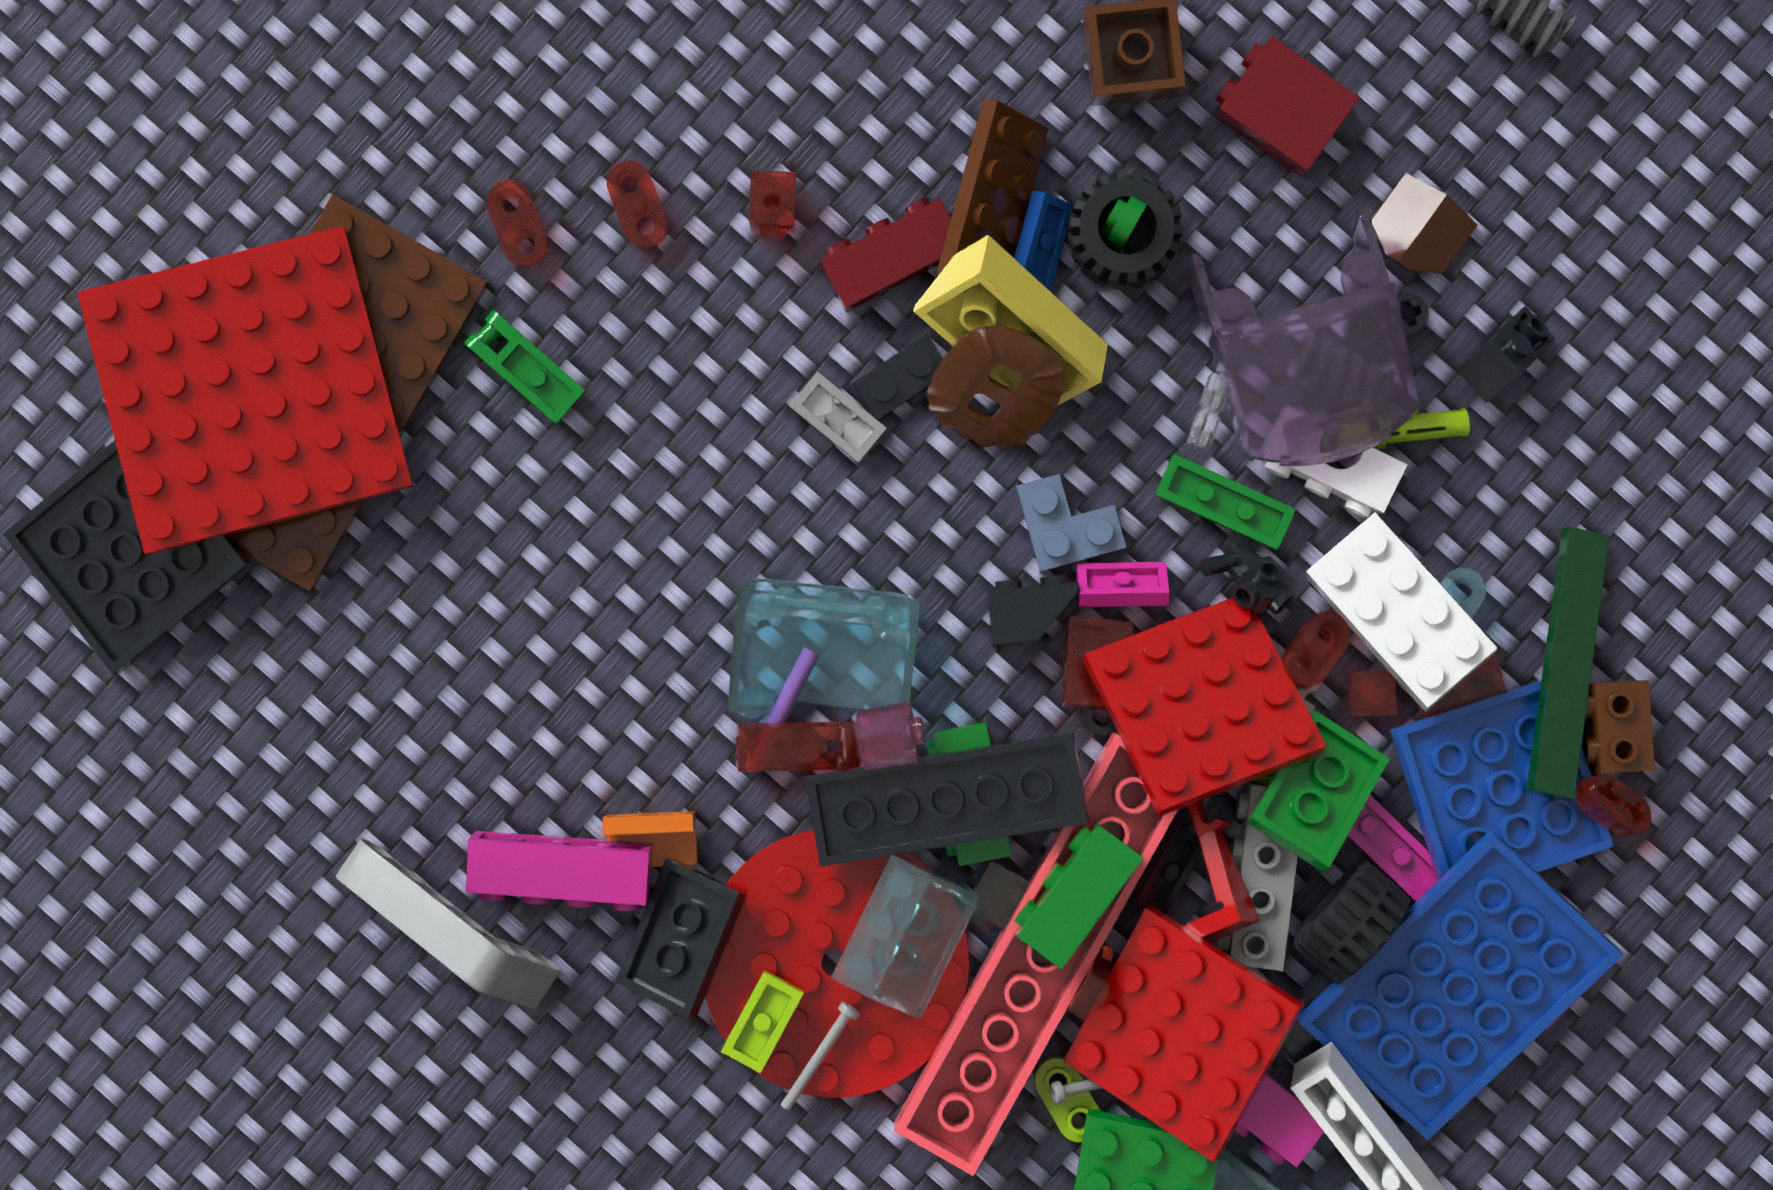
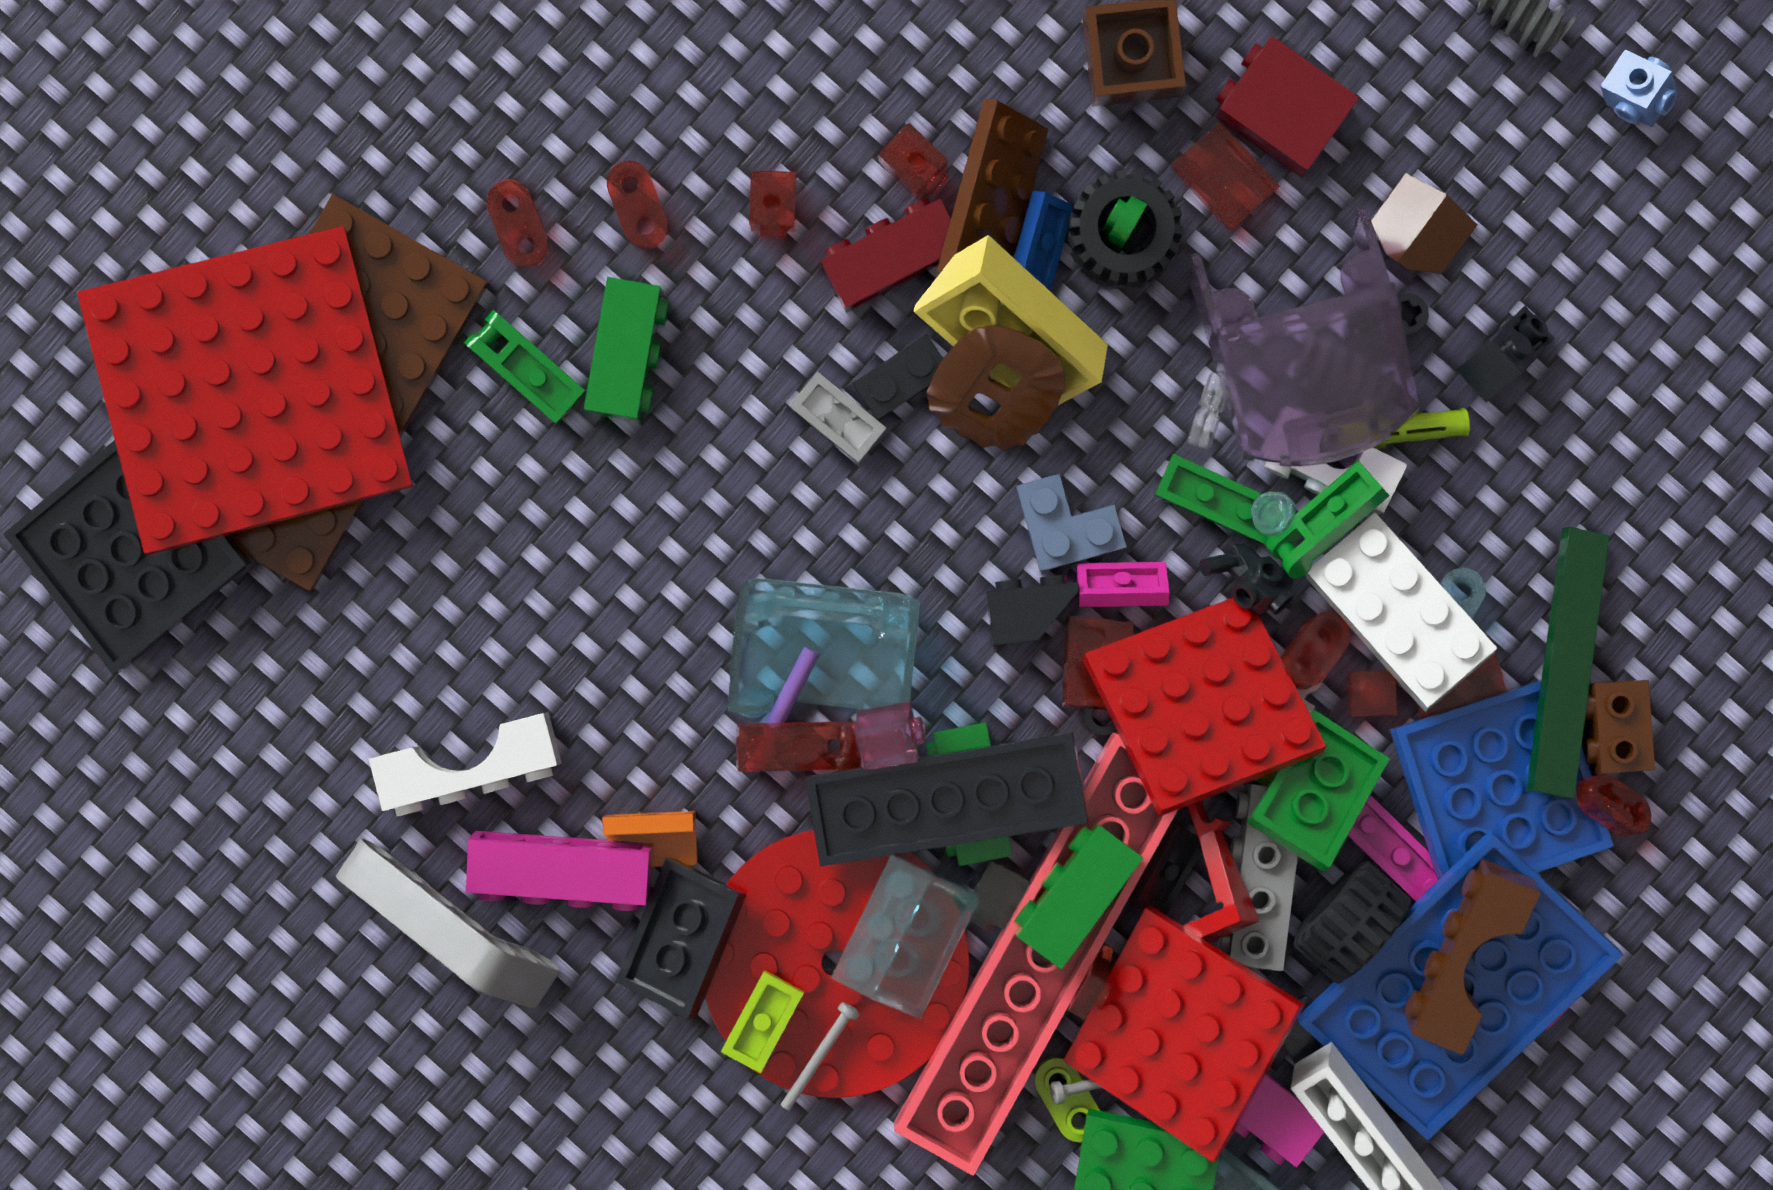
none -> white arch [369,712,562,817]
none -> green brick [584,277,670,422]
none -> clear red brick [878,122,948,199]
none -> clear red plate [1170,121,1280,232]
none -> clear light blue plate [1251,492,1296,536]
none -> green plate [1266,460,1390,579]
none -> reddish brown arch [1405,858,1541,1055]
none -> medium blue brick [1600,50,1677,127]

